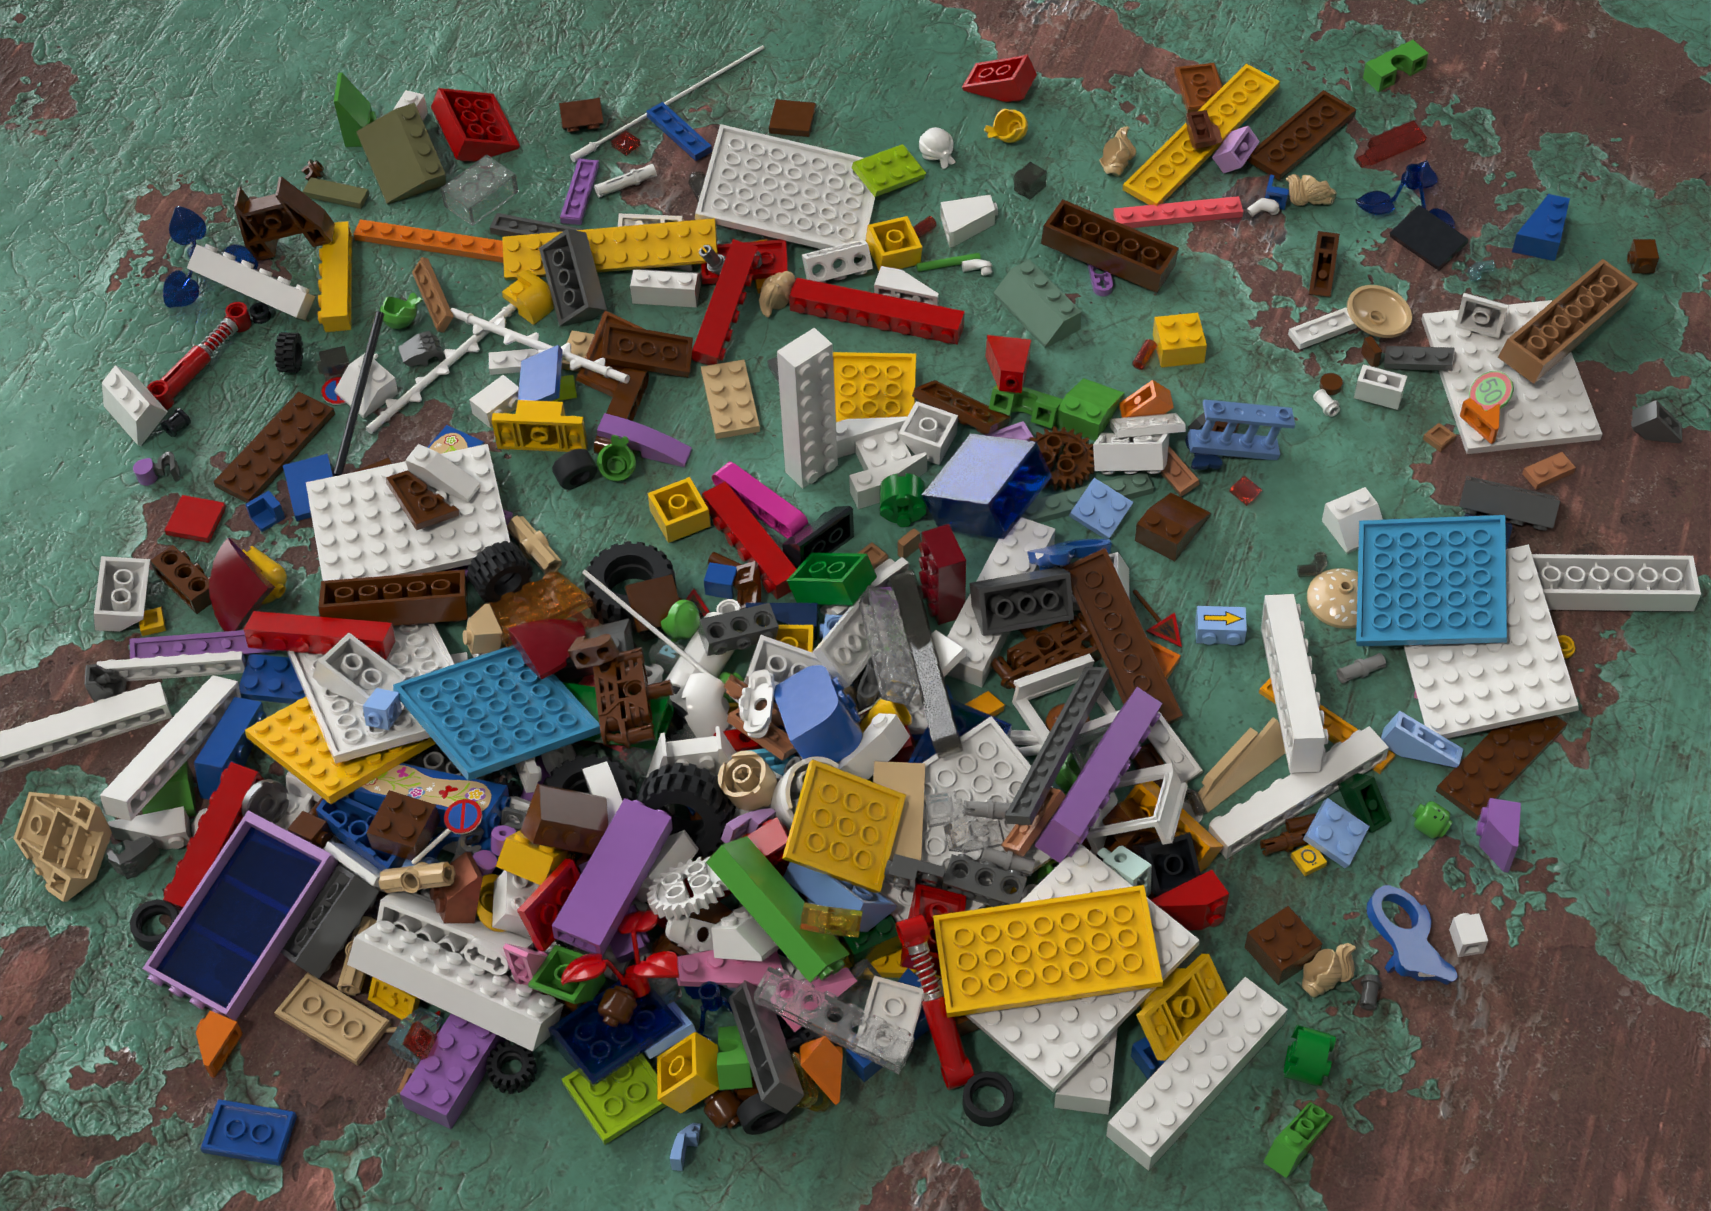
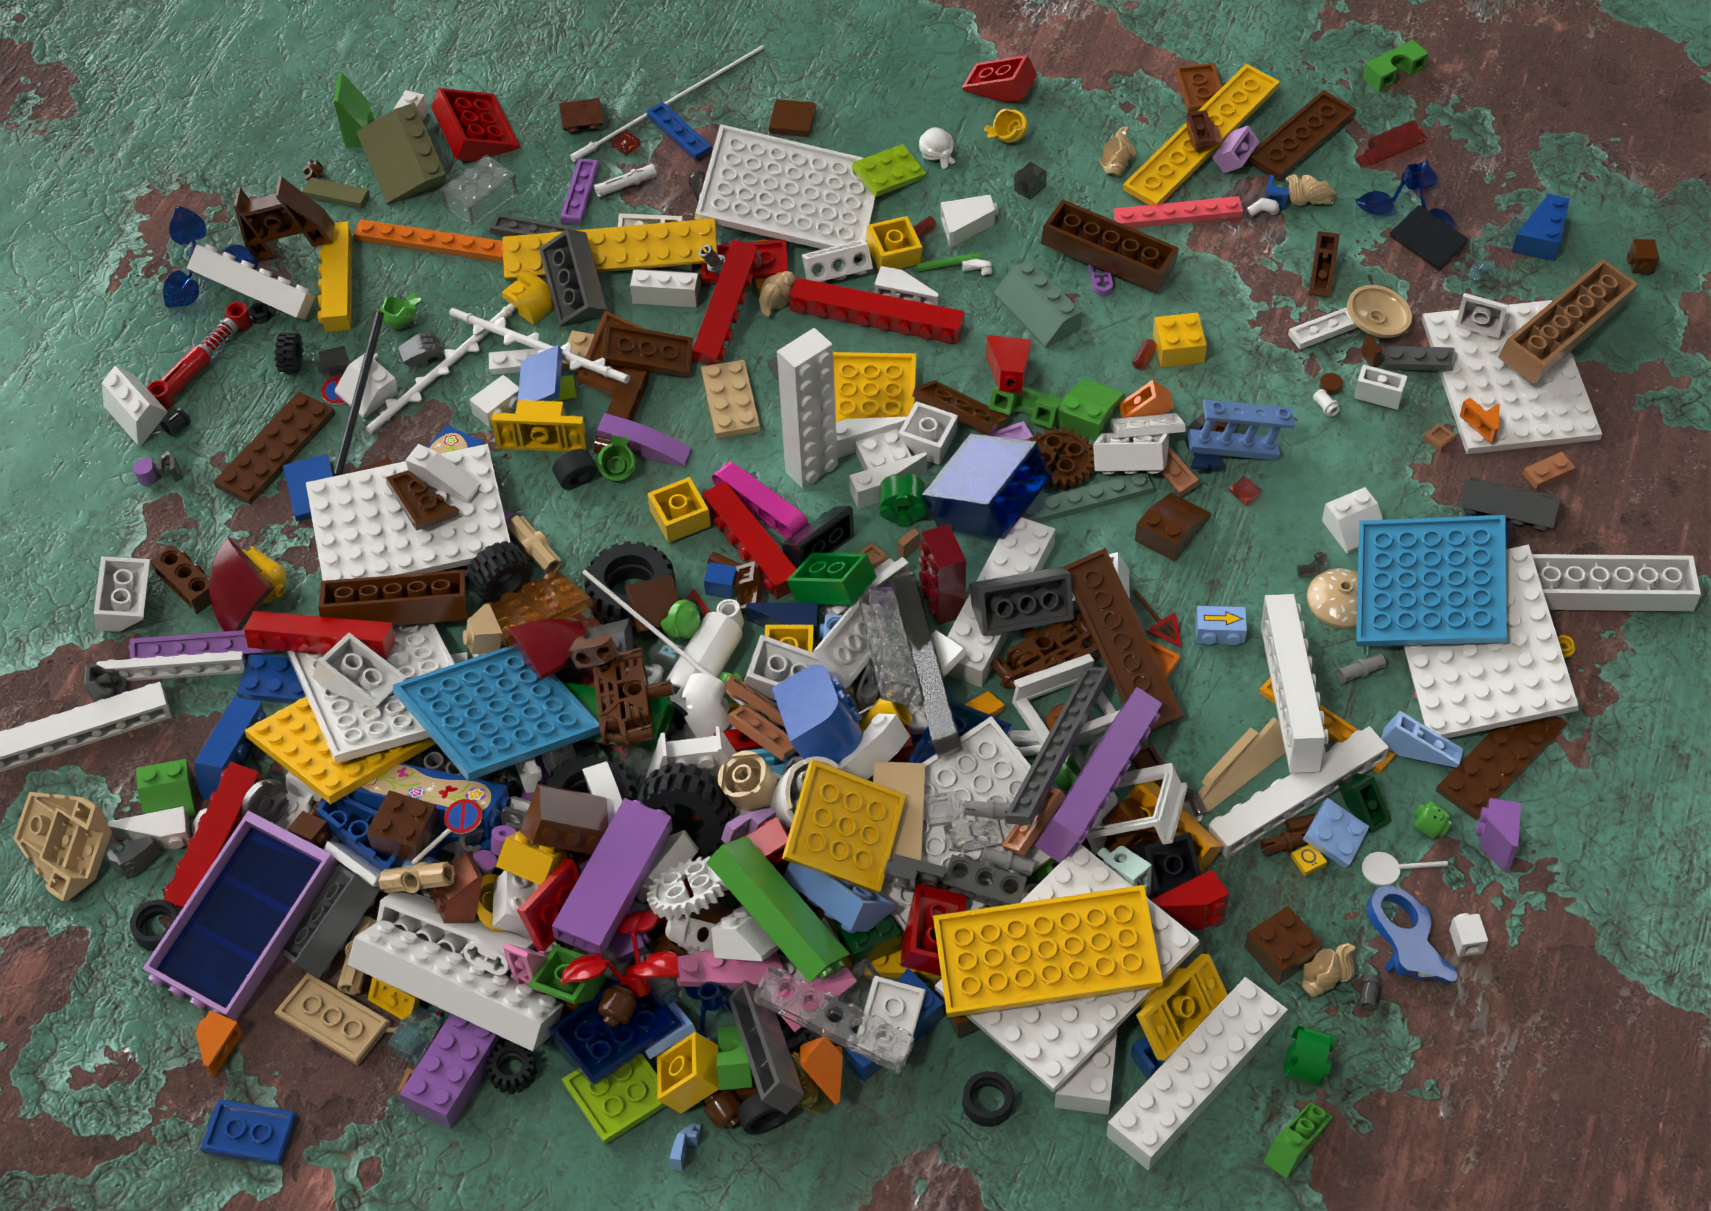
white brick [100,675,241,821] -> none
yellow tile [139,607,166,636] -> none
red tile [164,495,226,543] -> none
blue panel [245,490,285,532] -> none
light blue brick [363,688,402,730] -> none
clear red tile [402,1021,437,1060] -> none
medium nougat tile [412,257,454,333] -> none
dark grey brick [698,603,779,656] -> none
white piece [739,669,775,738] -> none
clear yellow brick [800,902,863,937] -> none
red piece [896,914,974,1090] -> none
blue animal [1027,539,1112,570] -> none
light blue plate [1069,478,1133,540] -> none
white tile [1147,712,1203,783] -> none
piece [1469,371,1514,411] -> none
dark grey slope [1631,400,1682,443] -> none
none -> white piece [1362,852,1448,886]

